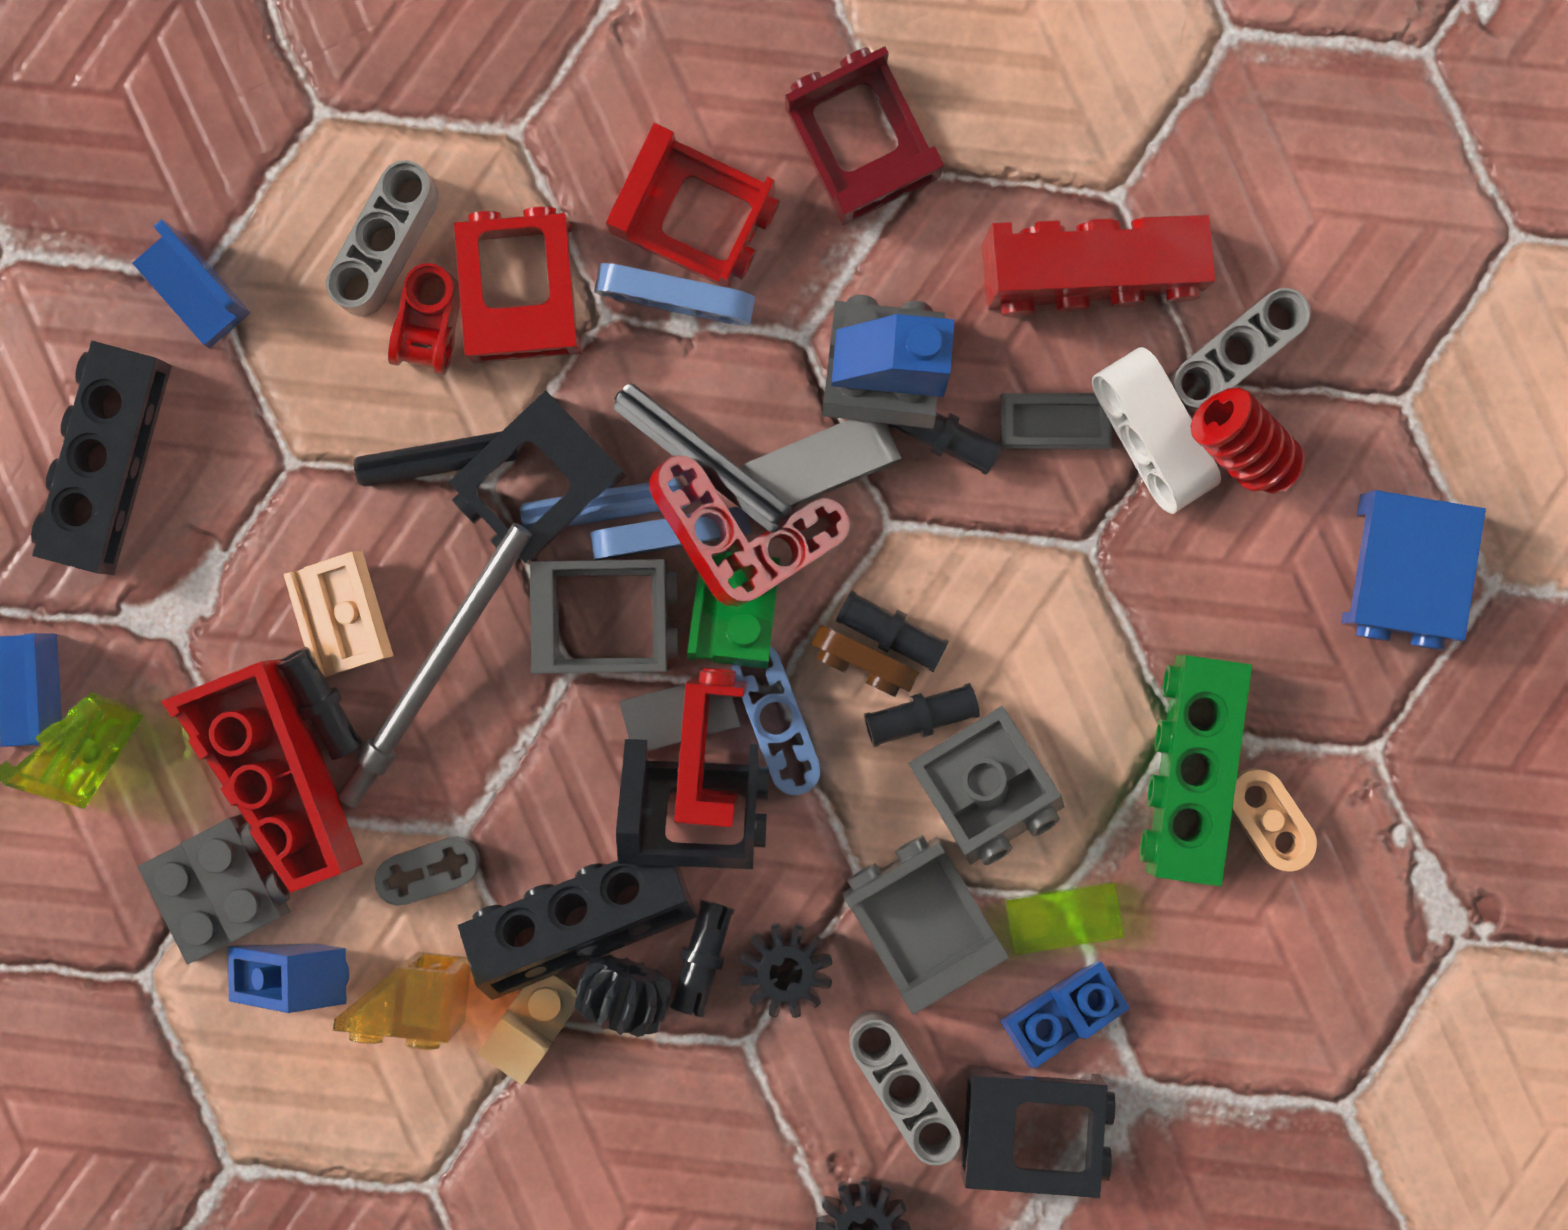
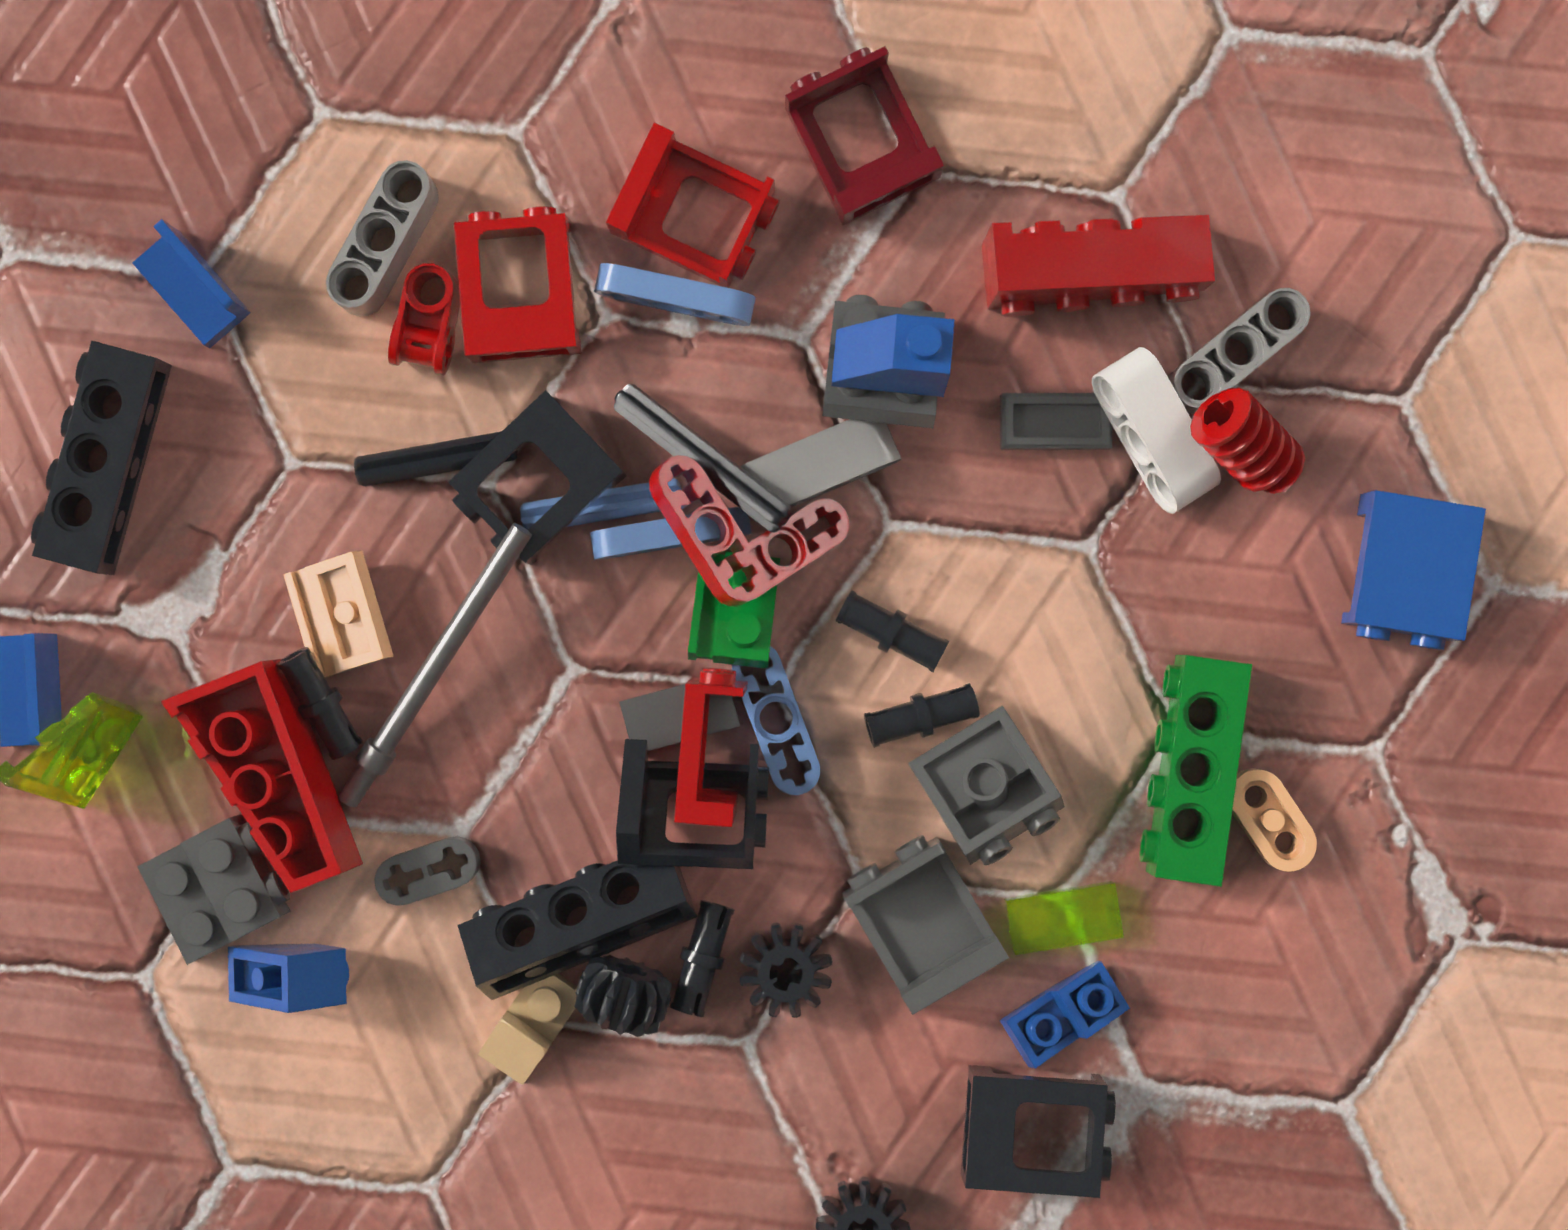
clear yellow slope [333,952,471,1050] -> none
dark grey window [530,559,679,674] -> none
reddish brown plate [811,625,920,697] -> none
light grey beam [849,1010,961,1165] -> none
black pin [888,412,1002,475] -> none

